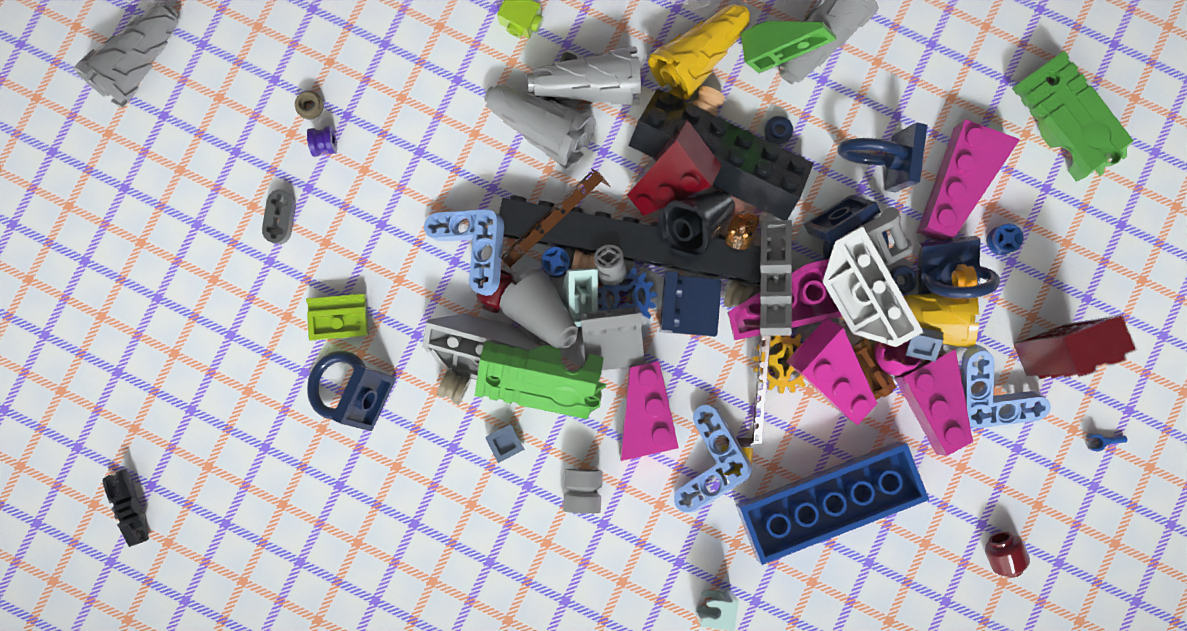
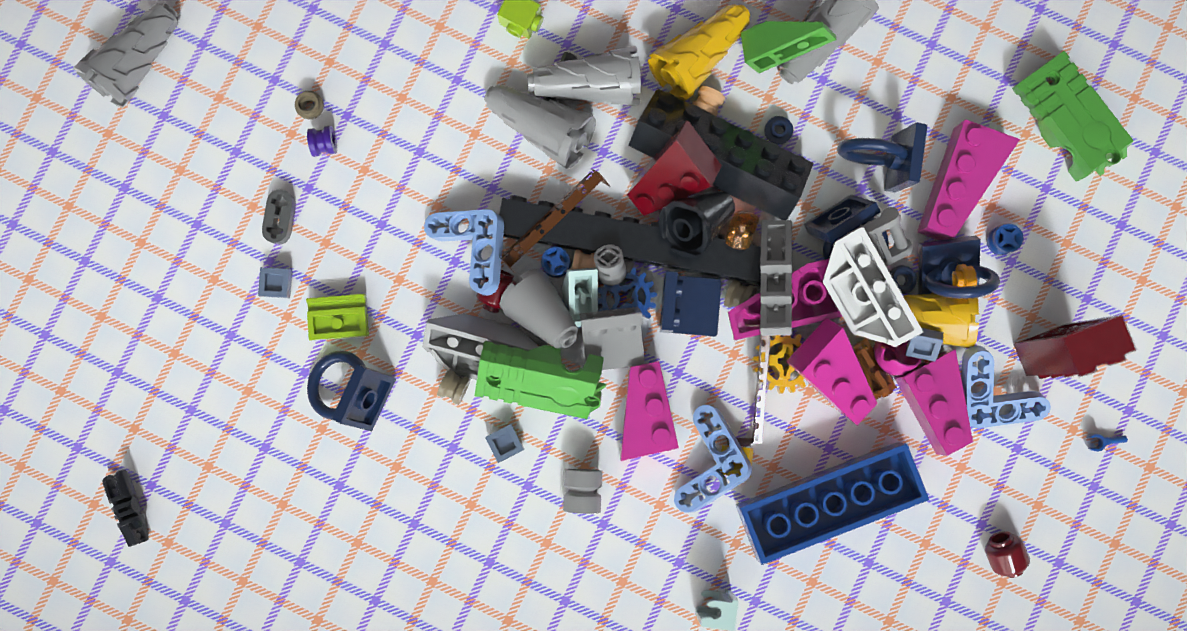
none -> sand blue plate [258,267,292,299]

